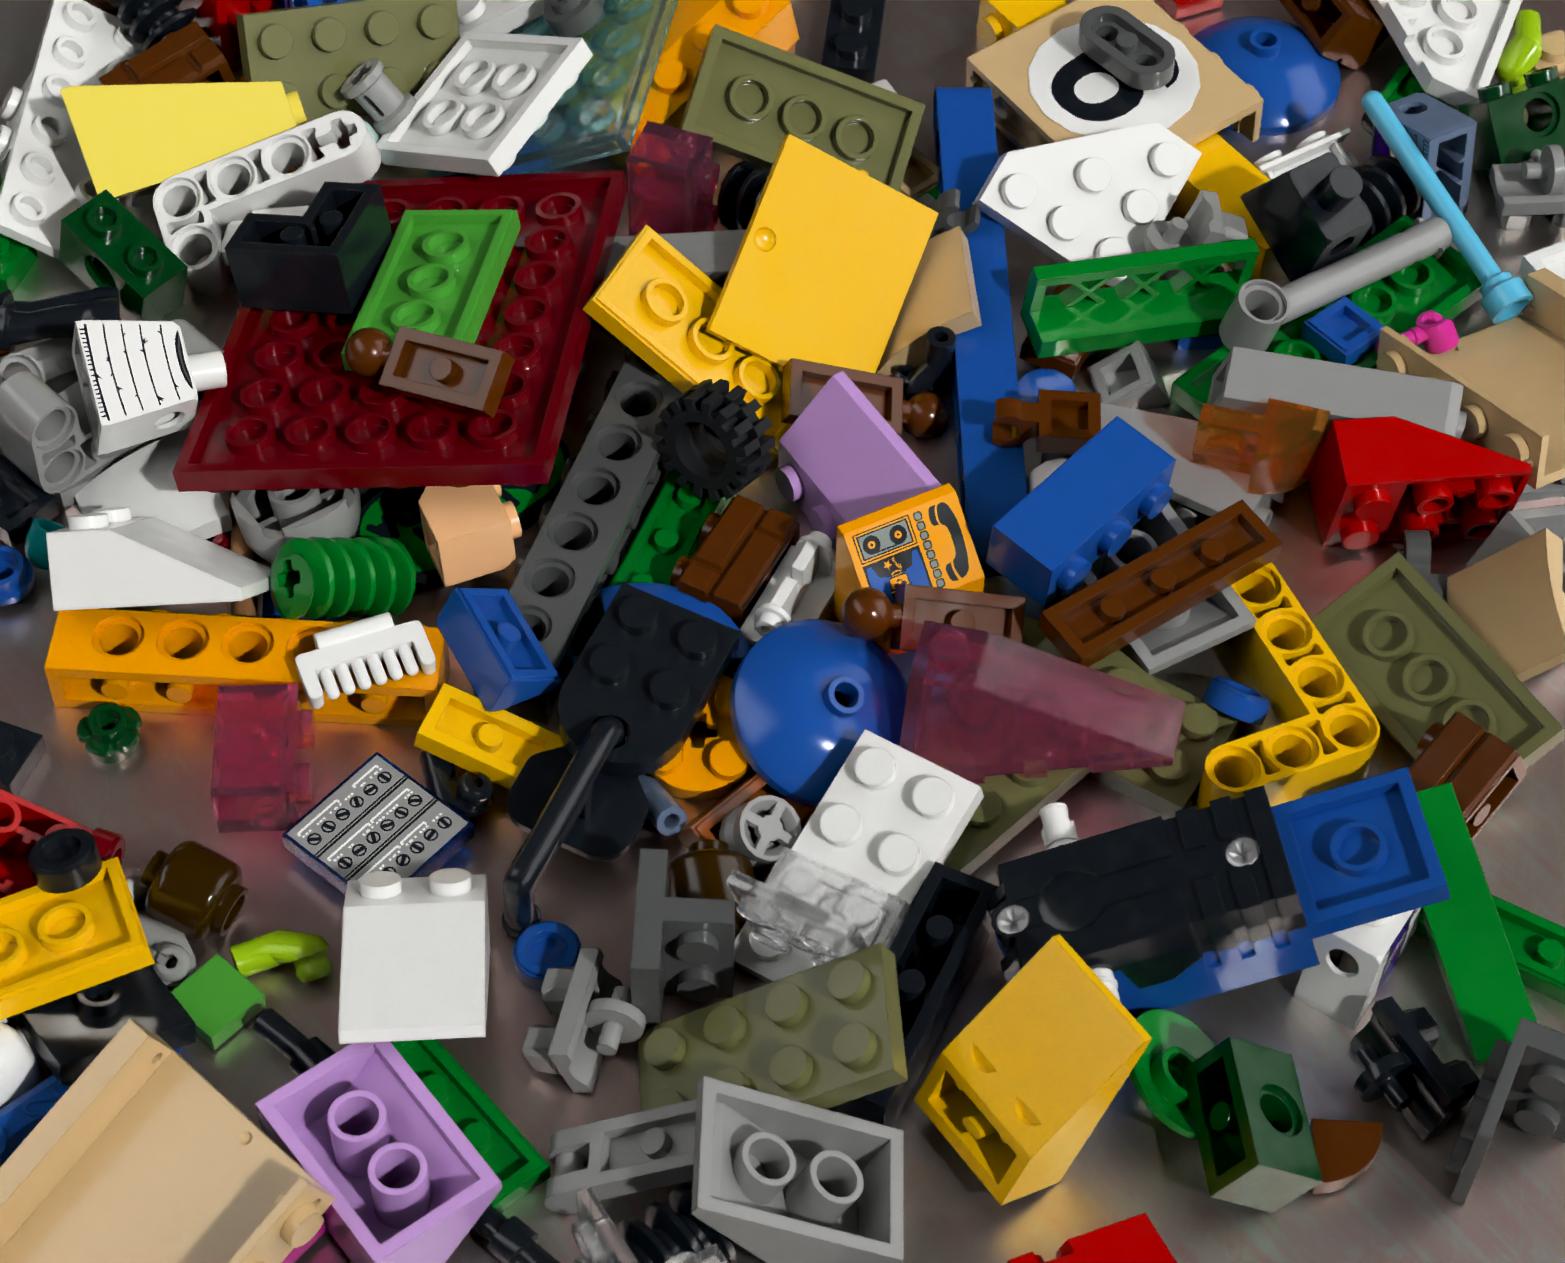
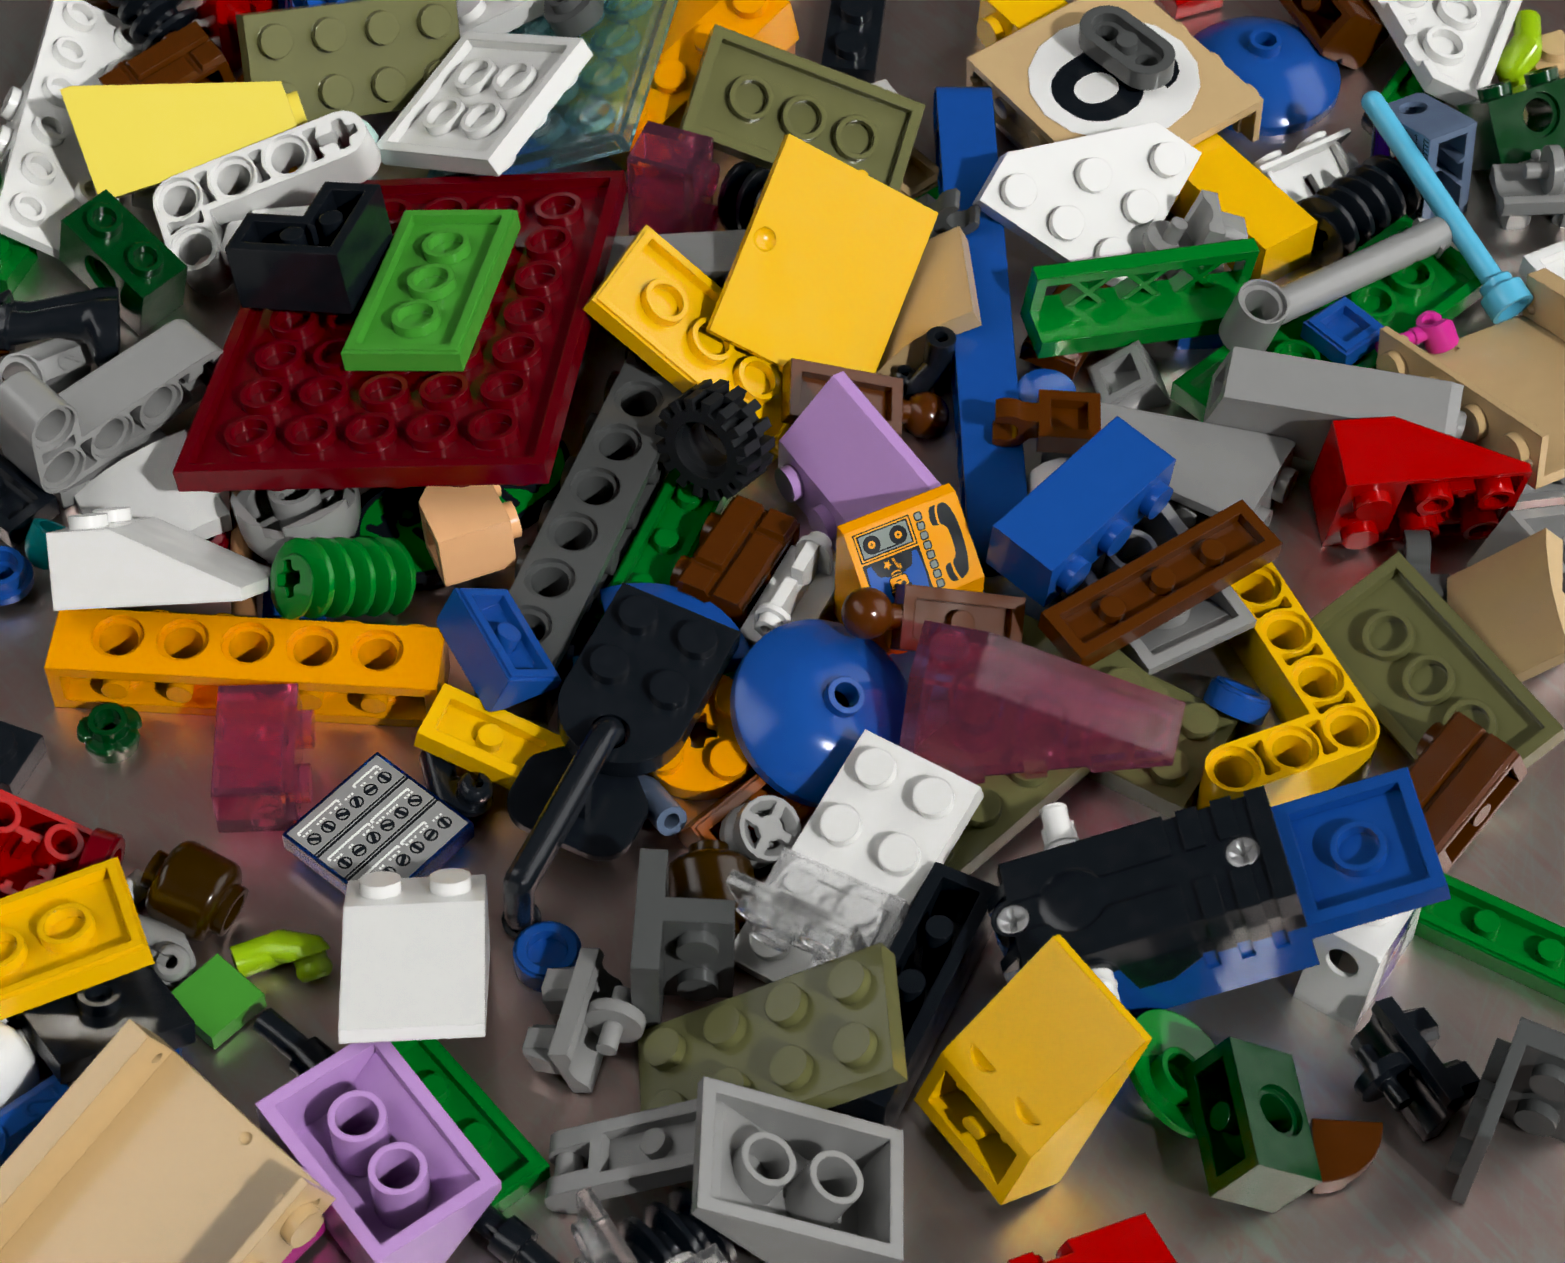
black tile [27,828,102,894] -> none
white torso [71,320,227,455] -> none
white piece [295,612,436,709] -> none
light grey bush [340,58,416,134] -> none
reddish brown plate [345,326,515,418] -> none
clear orange brick [1191,398,1330,495] -> none
black torso [1240,152,1372,282] -> none
green tile [1416,782,1537,1066] -> none

